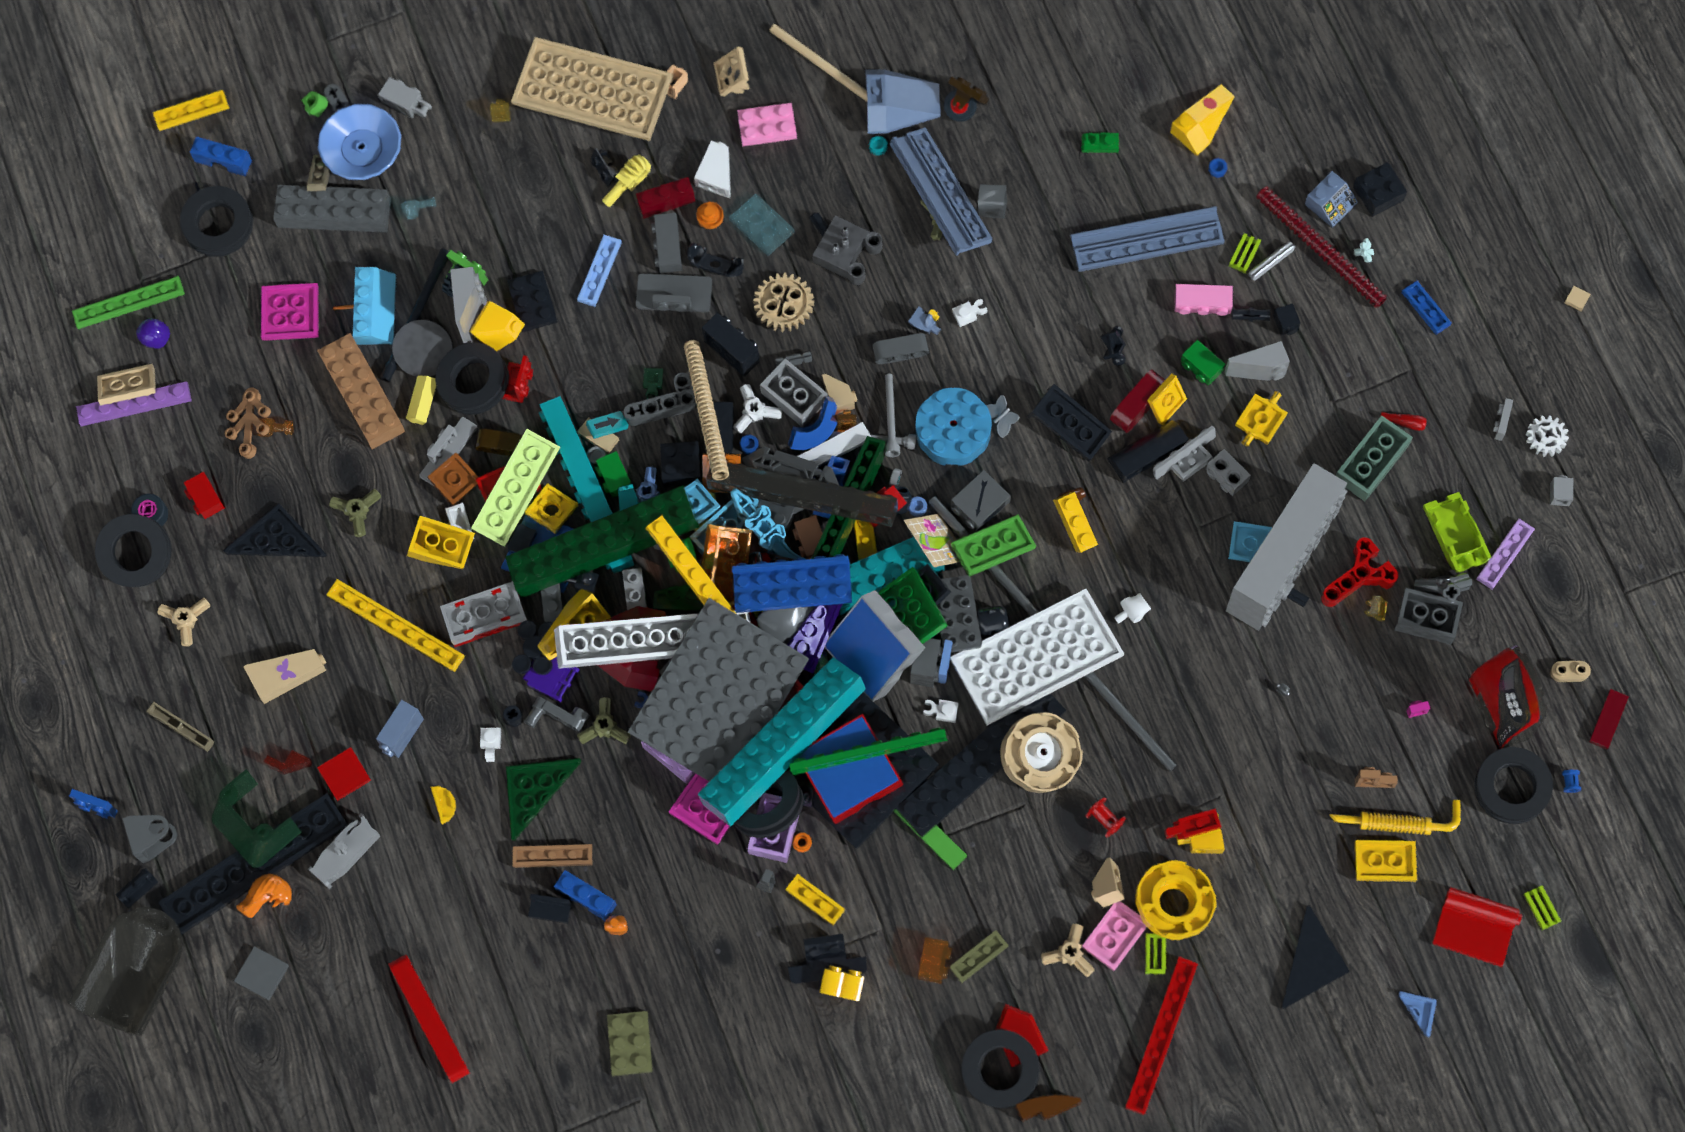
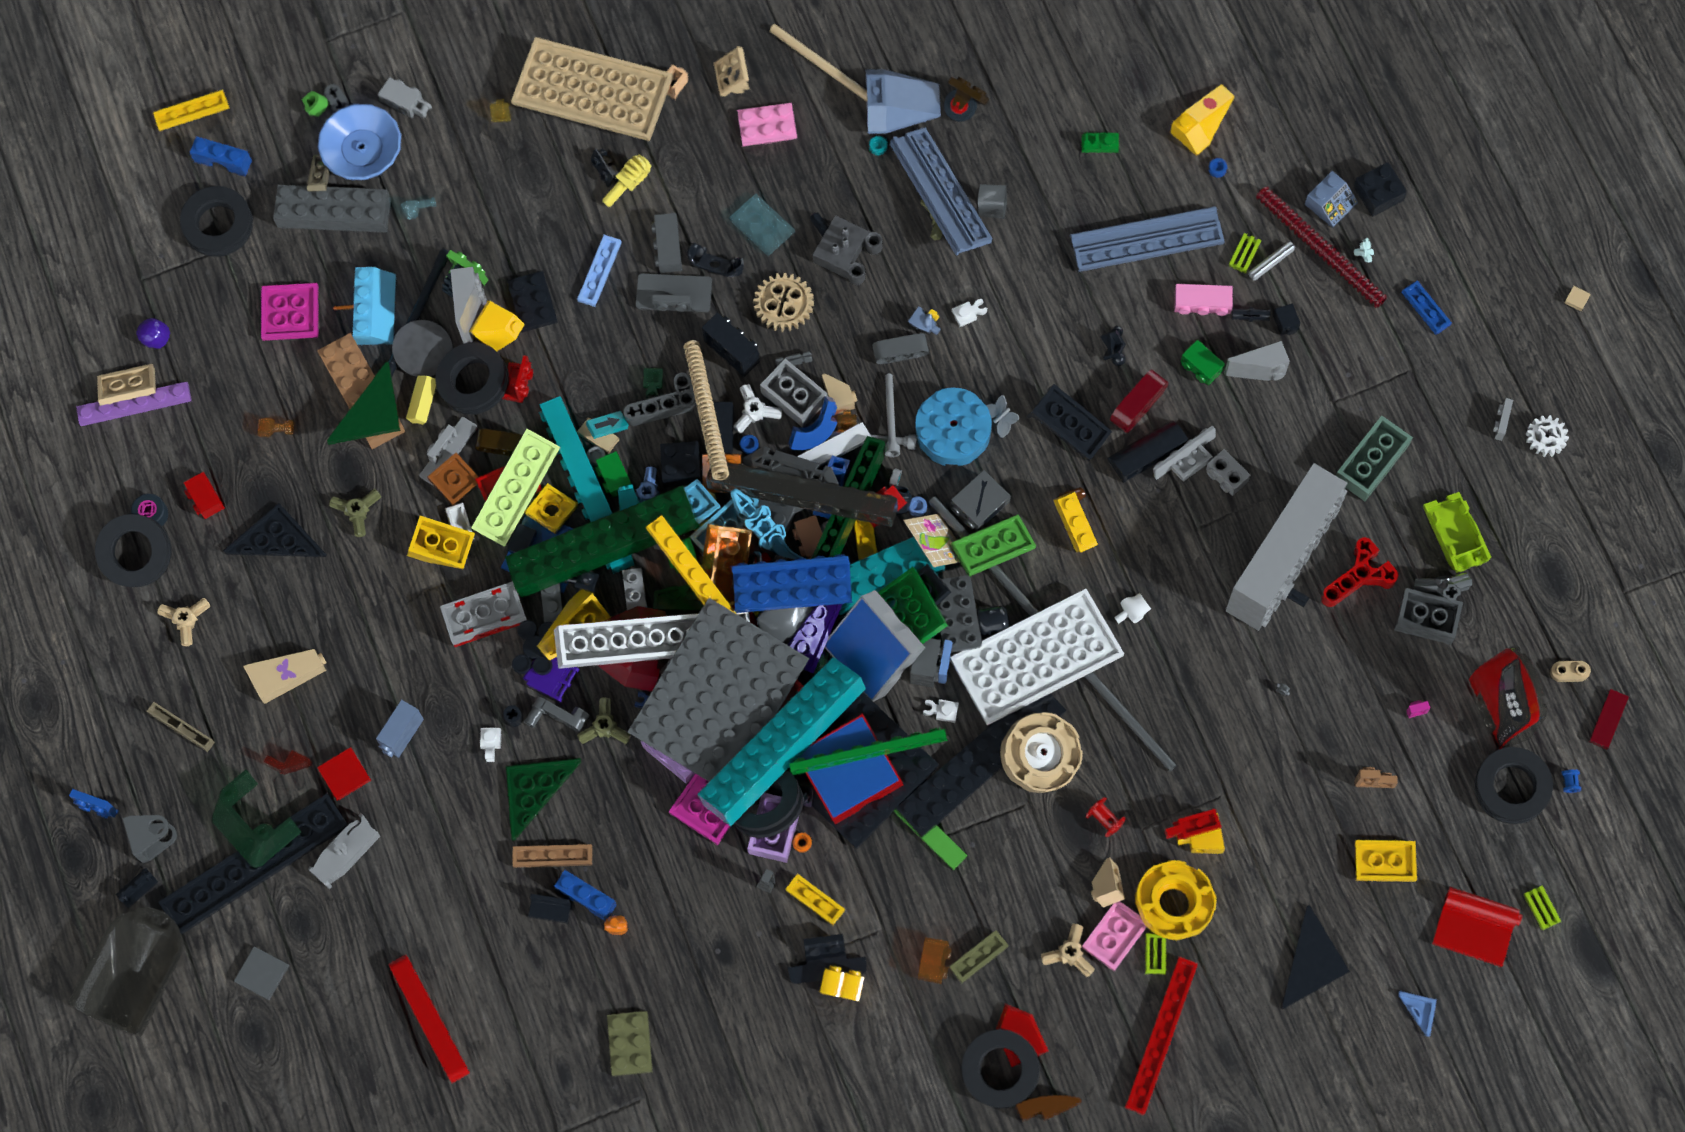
bright green tile [72,276,185,329] -> none
medium nougat plant [225,388,271,459] -> none
orange piece [237,874,292,918] -> none
yellow tile [326,579,465,672] -> none
yellow plate [431,786,456,825] -> none
dark red brick [636,177,695,219] -> none
white slope [694,141,731,198] -> none
orange plate [696,202,724,229] -> none
yellow tile [1147,373,1187,425] -> none
medium azure tile [1228,521,1272,562] -> none
yellow plate [1235,391,1288,447] -> none
yellow piece [1329,800,1461,835] -> none
clear yellow tile [1364,596,1387,621] -> none
red piece [1380,412,1427,431] -> none
lavender tile [1476,518,1535,590] -> none
light grey brick [1550,475,1573,506] -> none
none -> dark green tile [327,362,401,445]

